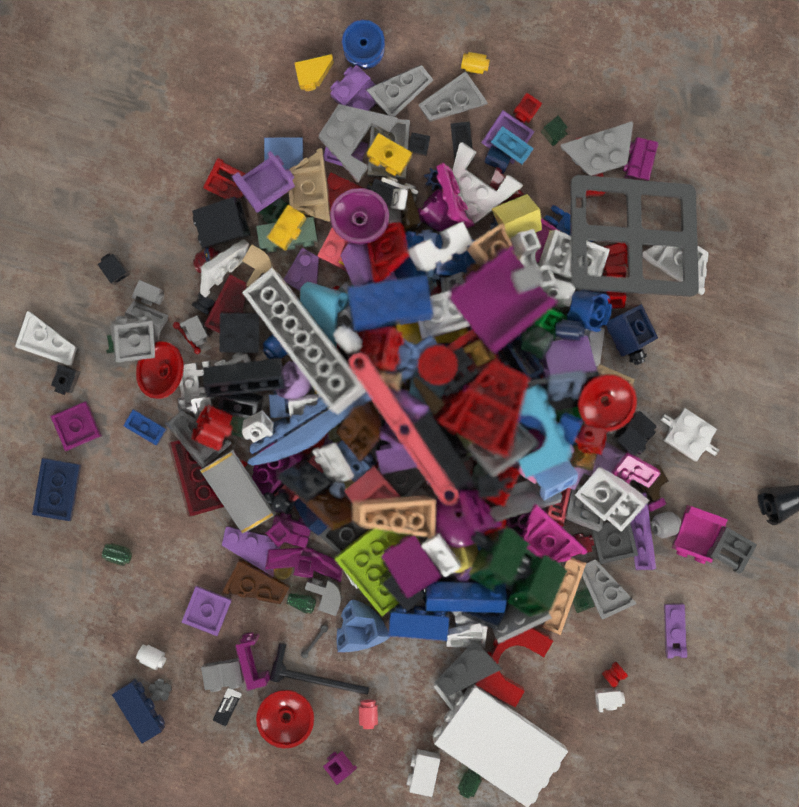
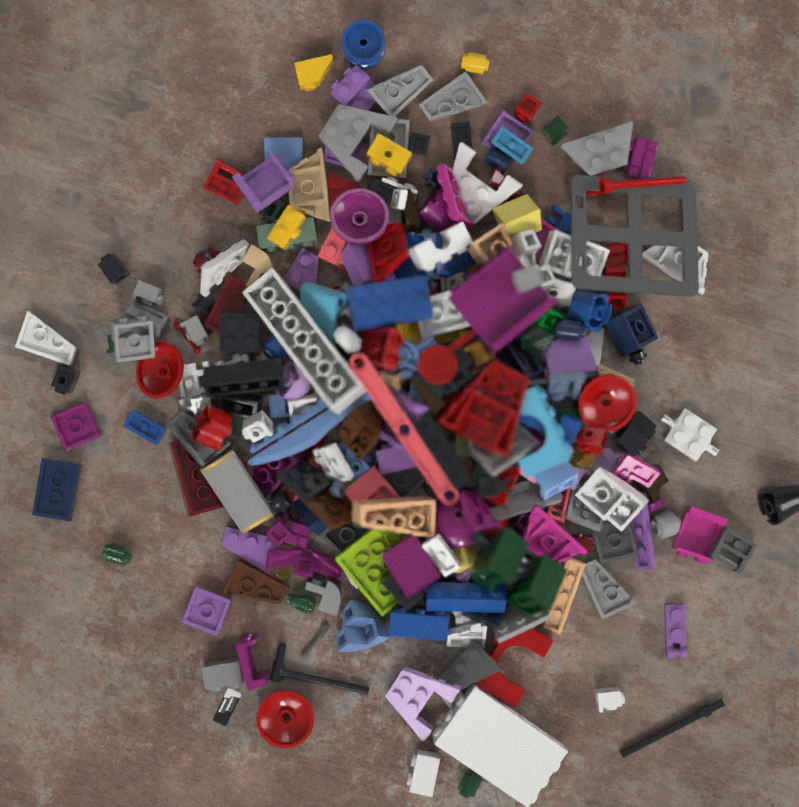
dark blue brick [112,678,165,744] -> none
white brick [136,644,166,670] -> none
dark grey plant [148,678,172,702] -> none
black panel [192,197,251,248] -> none
magenta brick [323,751,357,785] -> none
coral brick [358,699,378,729] -> none
black axle [434,420,468,459] -> none
clear green tile [572,588,595,613] -> none
red wheel [601,661,628,688] -> none
none -> lavender wing [385,666,461,742]
none -> red piece [599,176,687,194]
none -> black bar [620,699,725,758]

